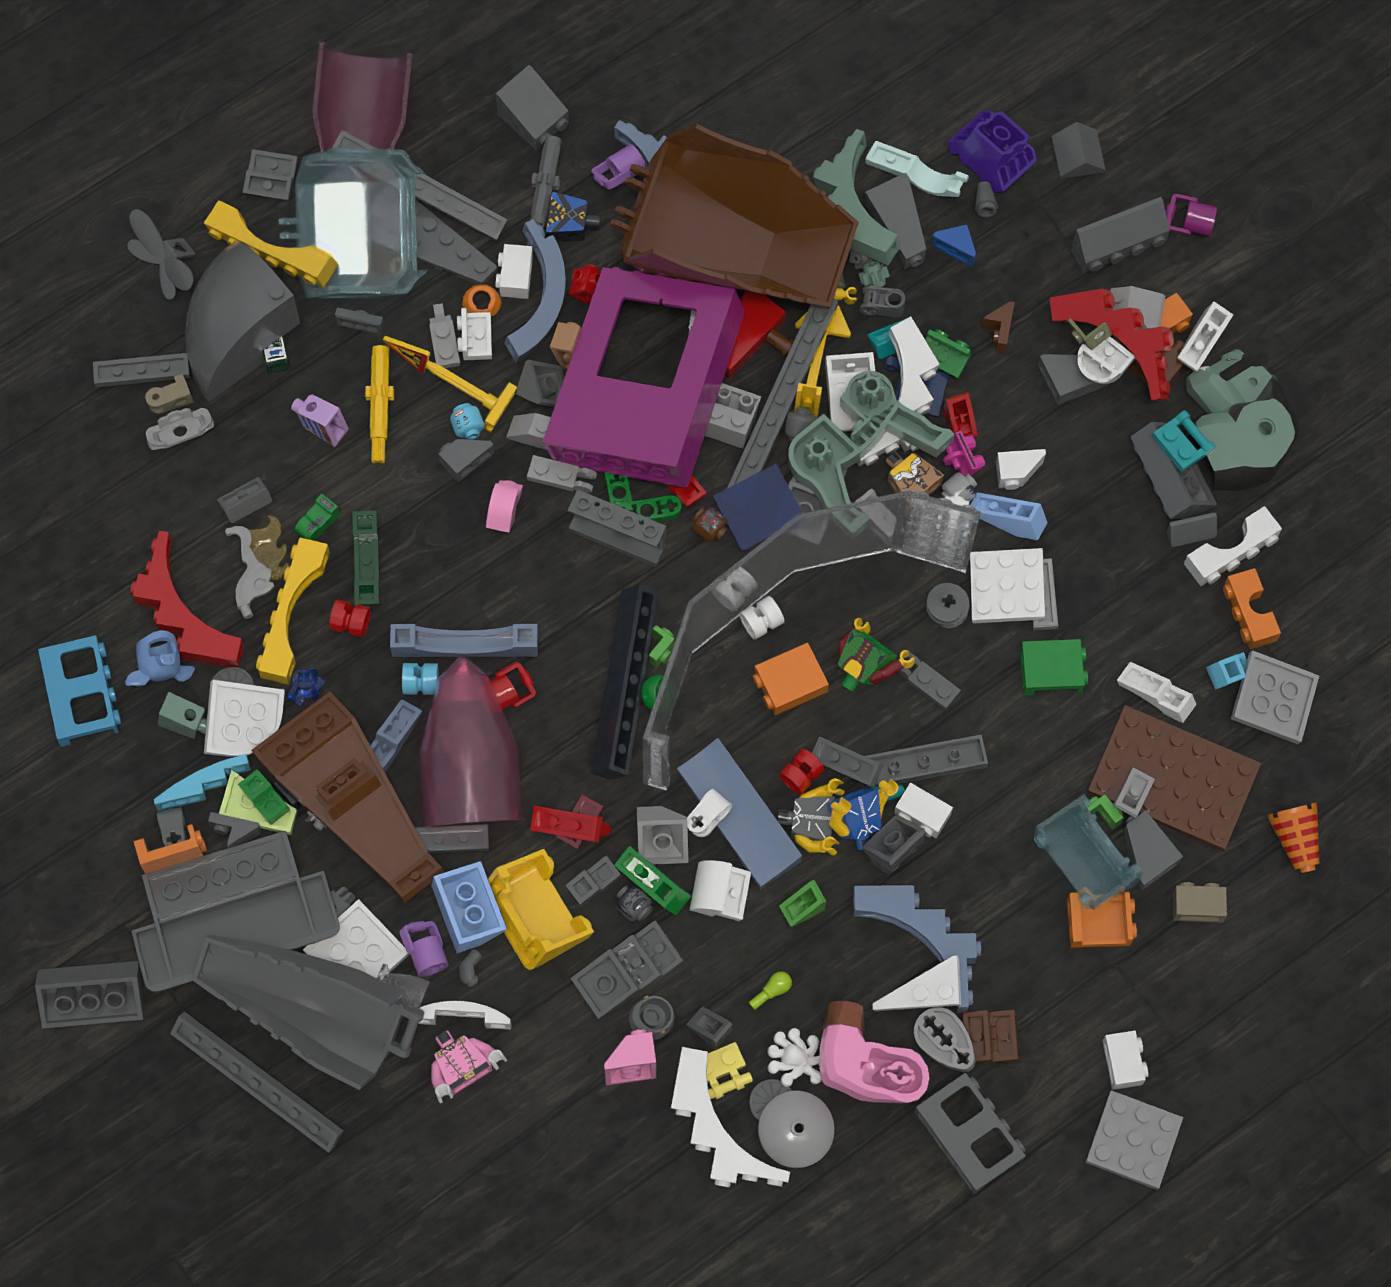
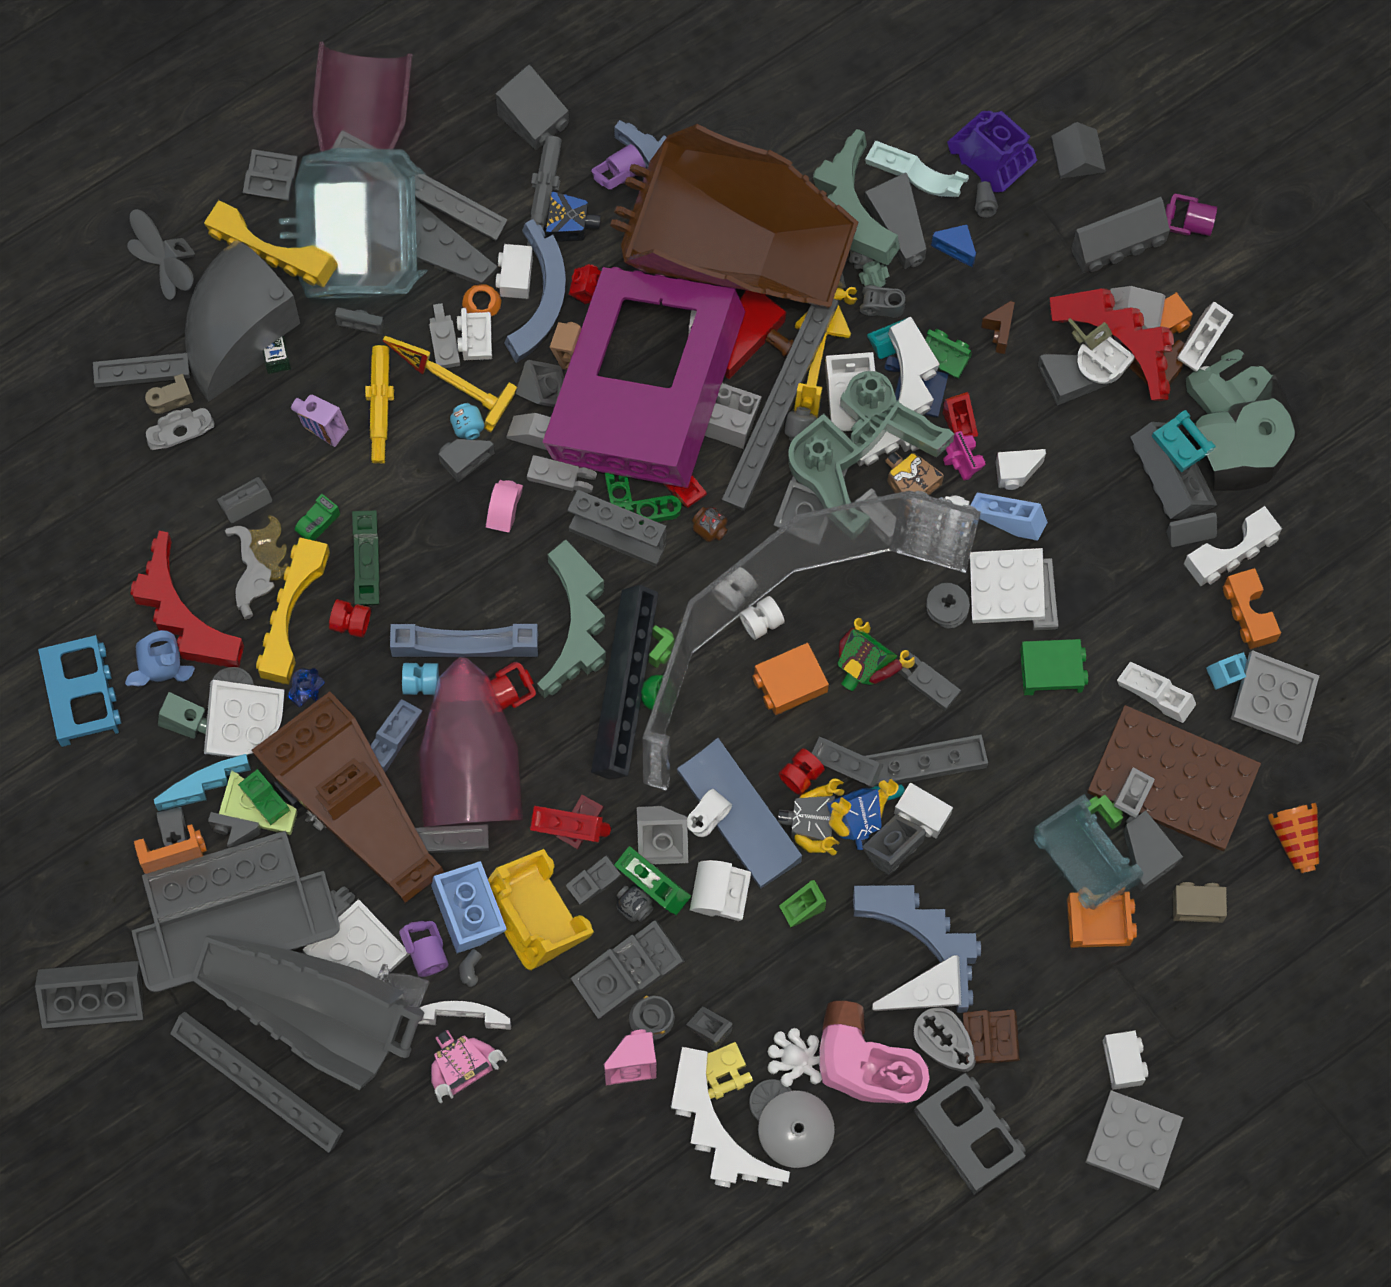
clear blue piece [713,464,805,551] -> none
lime piece [749,971,792,1010] -> none
light grey head [941,473,977,502] -> none
none -> sand green arch [537,540,606,698]

